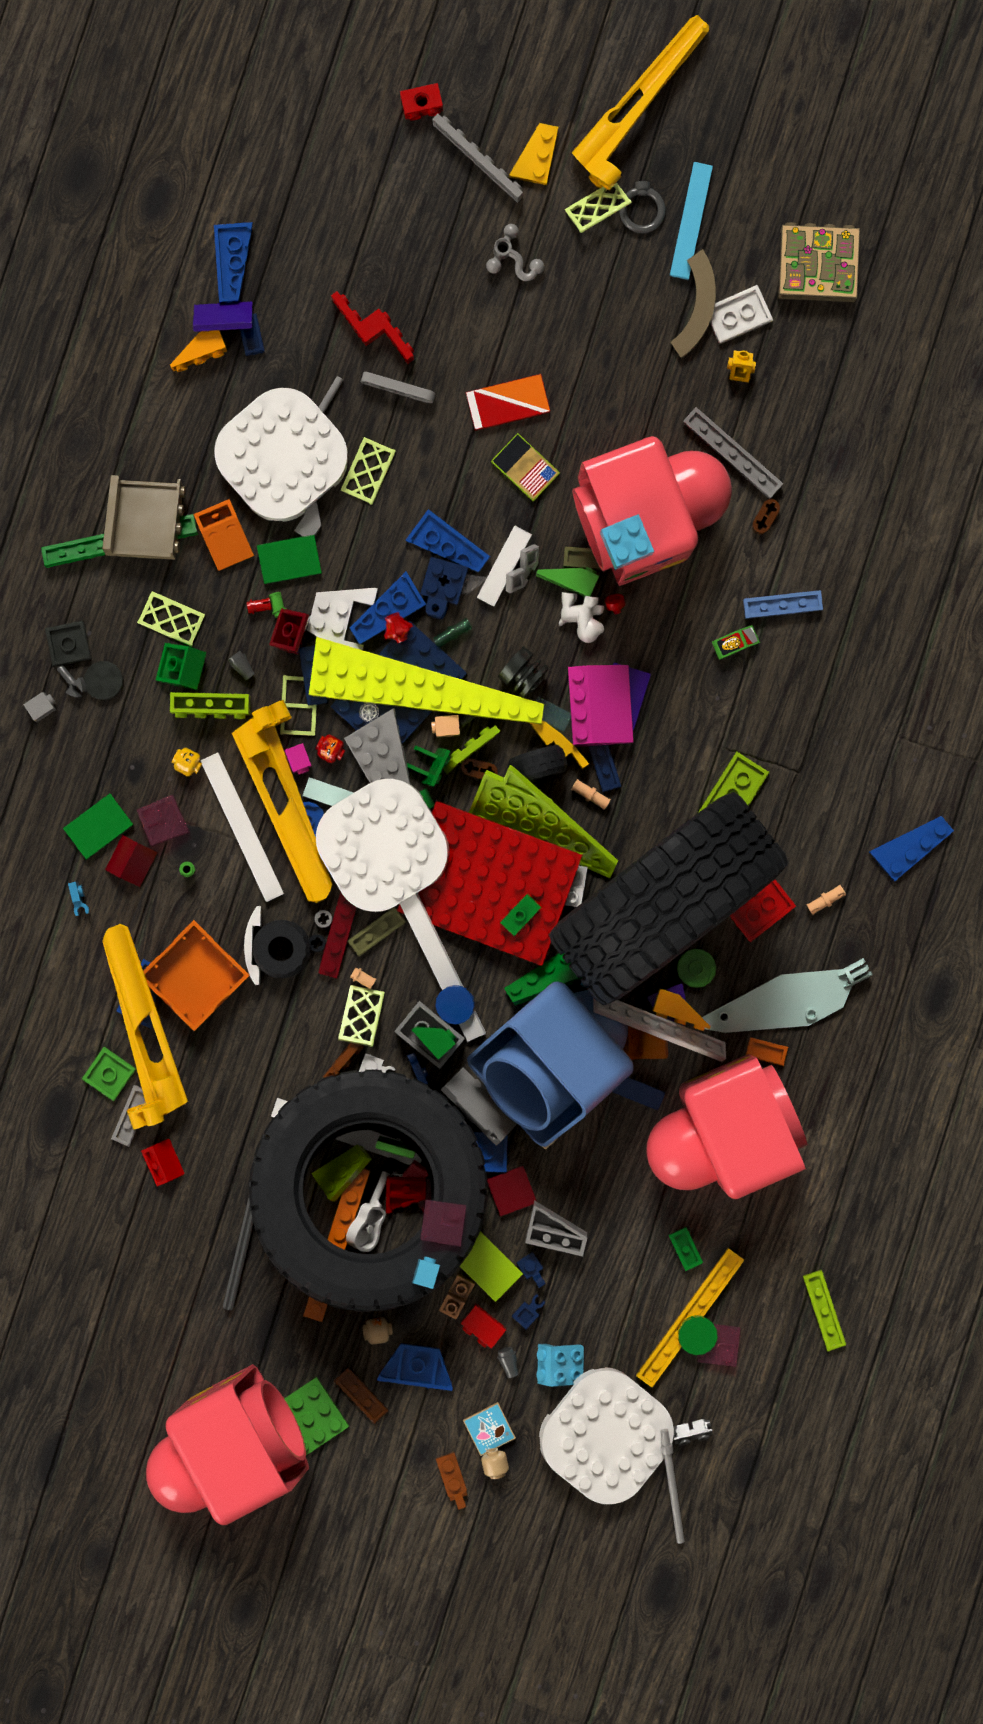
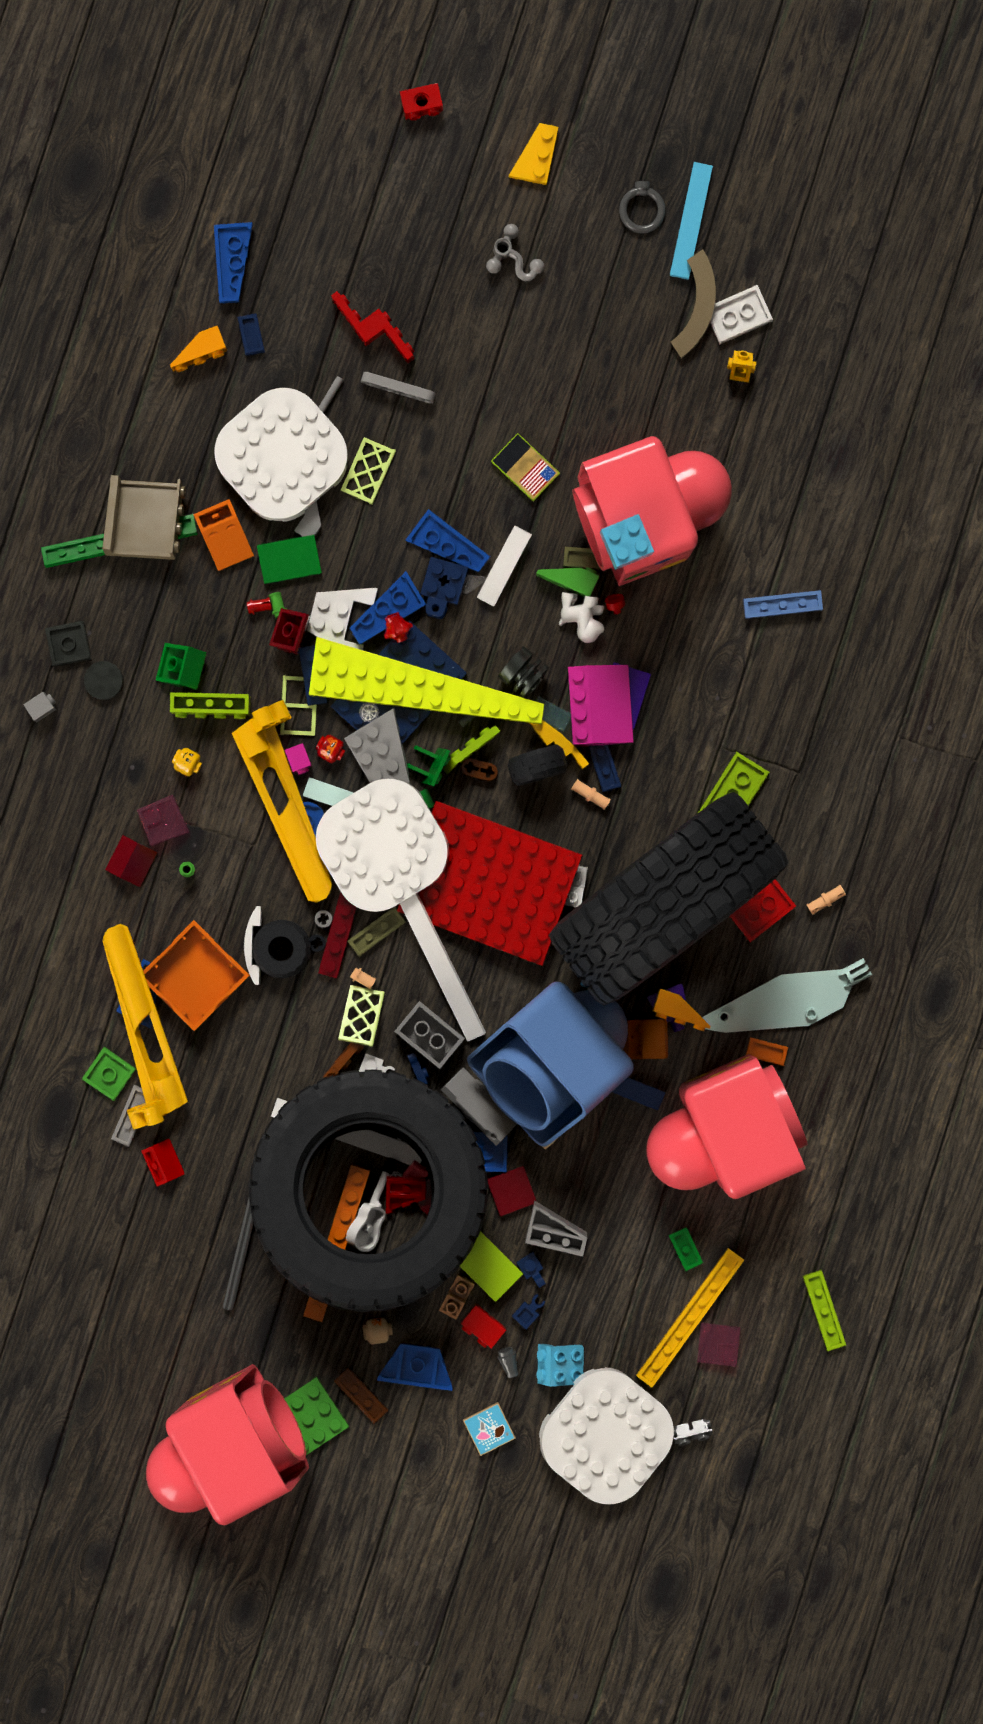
dark grey bar [57,665,87,697] -> none
green tile [63,793,134,860] -> none
dark azure plate [68,882,90,916] -> none
yellowish green window [137,591,205,647] -> none
dark purple tile [193,301,253,332] -> none
white tile [201,753,284,902] -> none
dark grey cone [228,651,255,680] -> none
lime wing [311,1144,372,1202] -> none
bright green tile [375,1136,418,1159] -> none
green slope [412,1026,456,1059] -> none
medium azure brick [412,1257,440,1289] -> none
clear pink plate [421,1200,466,1246] -> none
light nougat brick [431,715,460,738] -> none
light grey plate [433,114,523,203] -> none
clear green pin [433,618,472,648] -> none
blue tile [436,985,475,1025] -> none
dark orange hinge [436,1452,467,1510] -> none
tile [466,374,550,431] -> none
lime wing [469,765,618,878] -> none
tan head [481,1448,509,1479] -> none
green plate [500,894,542,936] -> none
green wing [504,954,582,1006] -> none
light grey tile [506,544,539,593] -> none
yellowish green window [565,183,632,233] -> none
yellow panel [572,15,709,190] -> none
white tile [593,998,726,1062] -> none
light grey bar [660,1429,685,1544] -> none
bright green tile [677,949,716,988] -> none
green tile [678,1315,718,1355] -> none
light grey plate [682,407,783,499] -> none
slope [712,625,760,660] -> none
reddish brown beam [752,499,780,534] -> none
panel [777,222,860,302] -> none
blue wing [869,816,954,881] -> none

